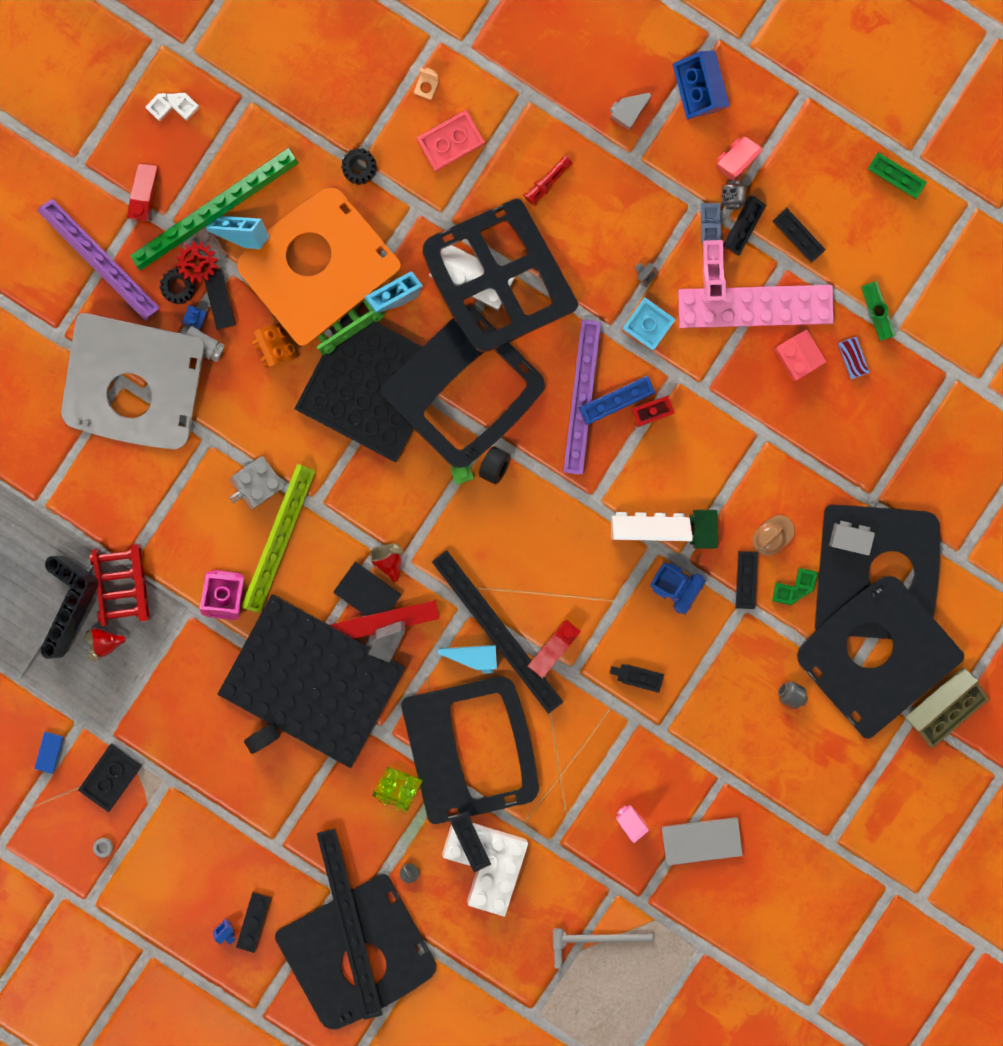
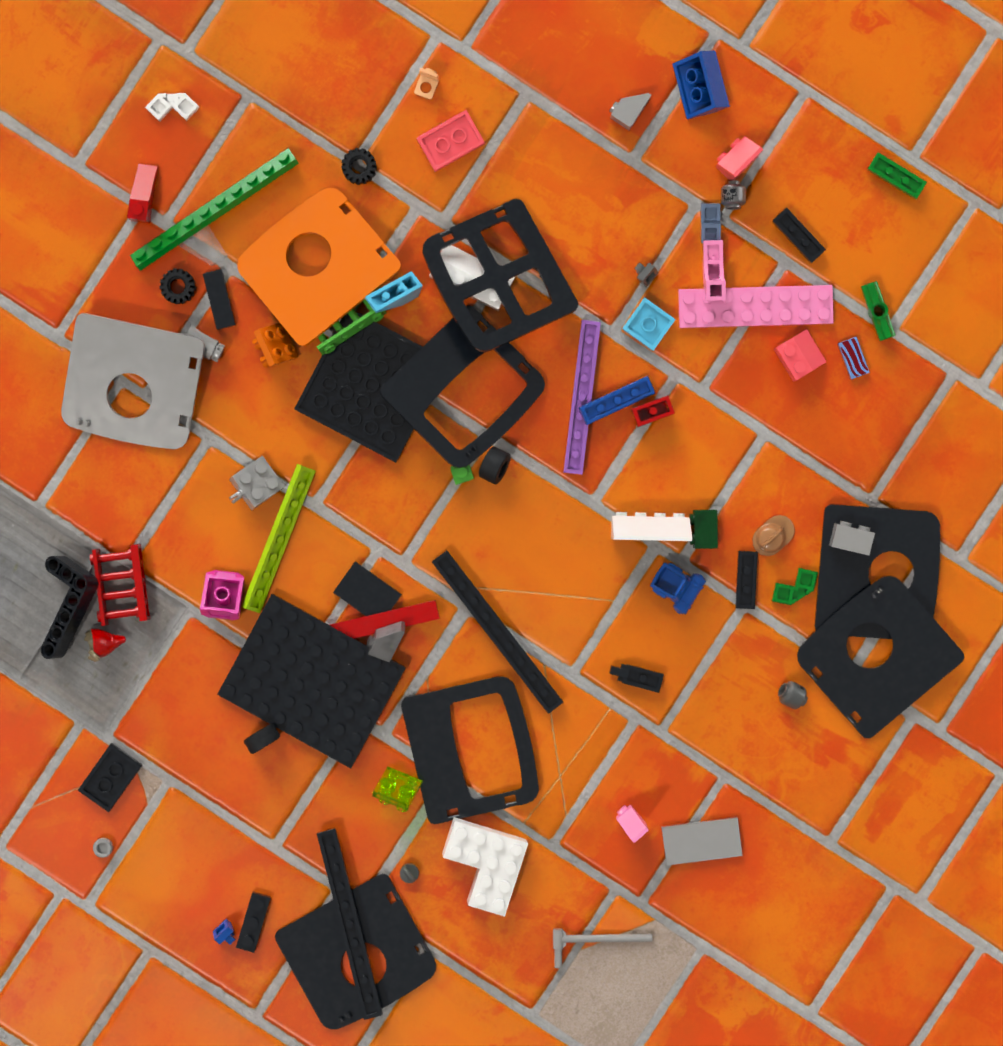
blue tile [34,731,64,774] -> none
medium lavender plate [38,199,160,320] -> none
red gear [176,241,218,284] -> none
blue tile [182,305,208,330] -> none
medium azure slope [206,216,269,249] -> none
hat [370,543,403,582] -> none
medium azure slope [438,645,497,673] -> none
black plate [449,811,491,873] -> none
red pin [523,155,573,207] -> none
slope [527,620,581,678] -> none
black plate [723,195,766,256] -> none
olive slope [905,667,989,749] -> none

